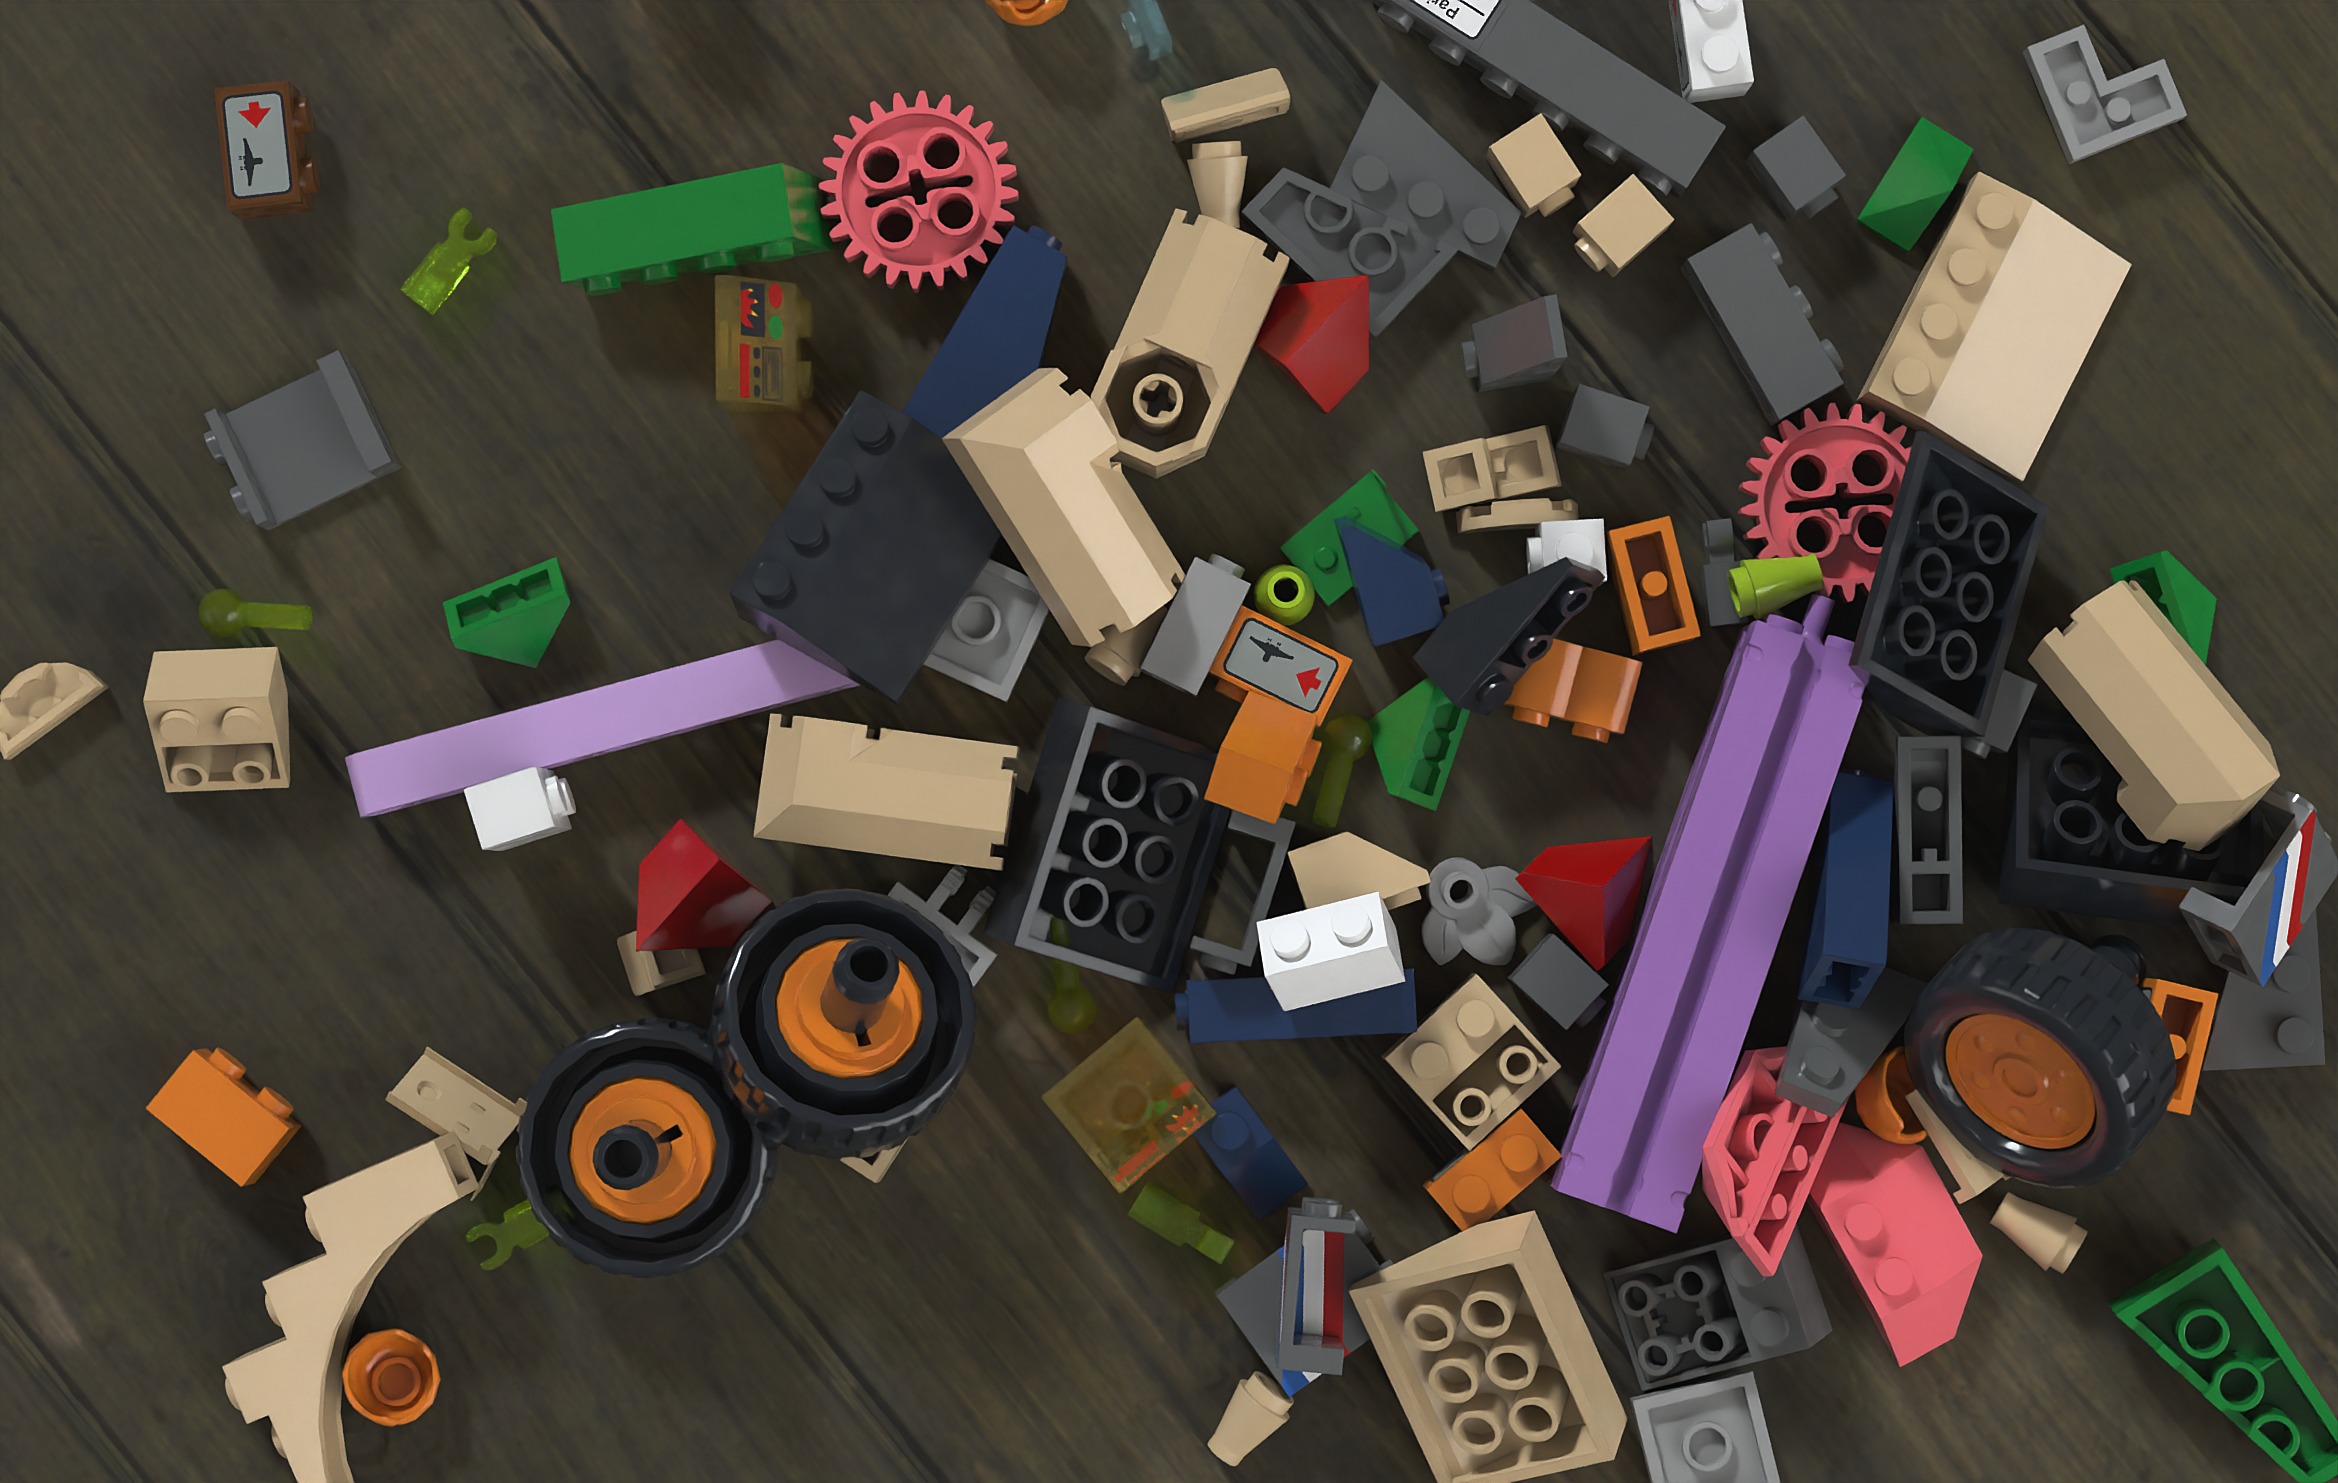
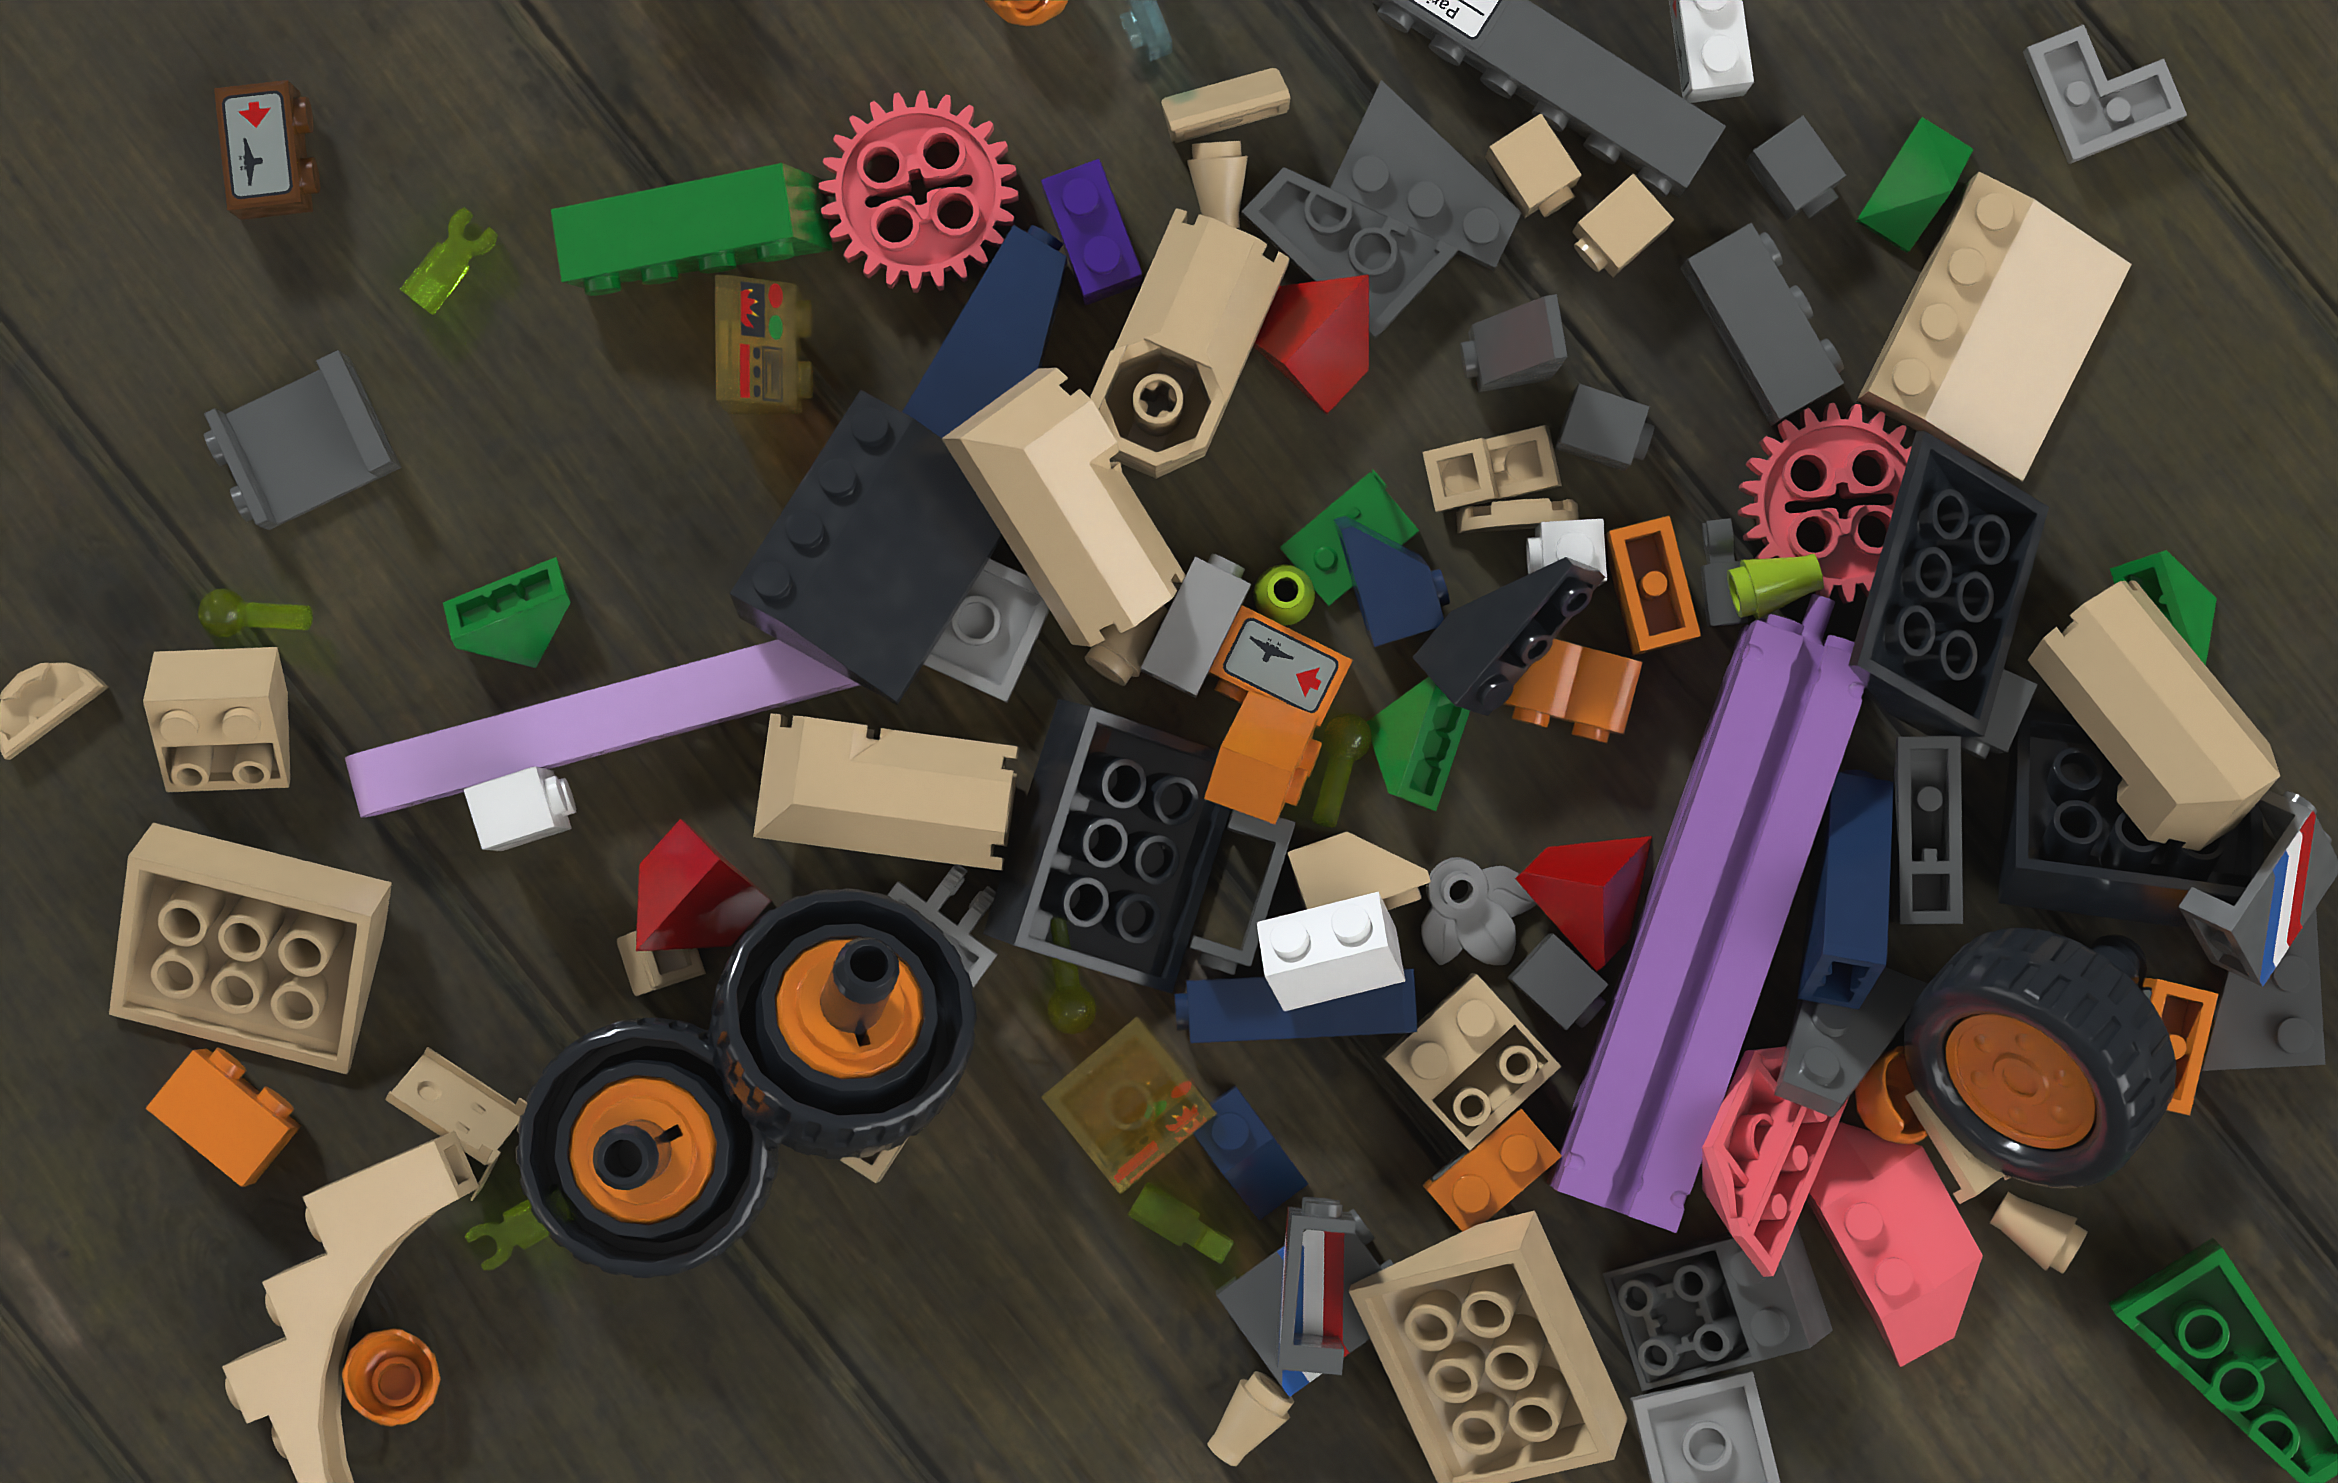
none -> tan slope [109,823,392,1074]
none -> dark purple brick [1041,159,1142,306]

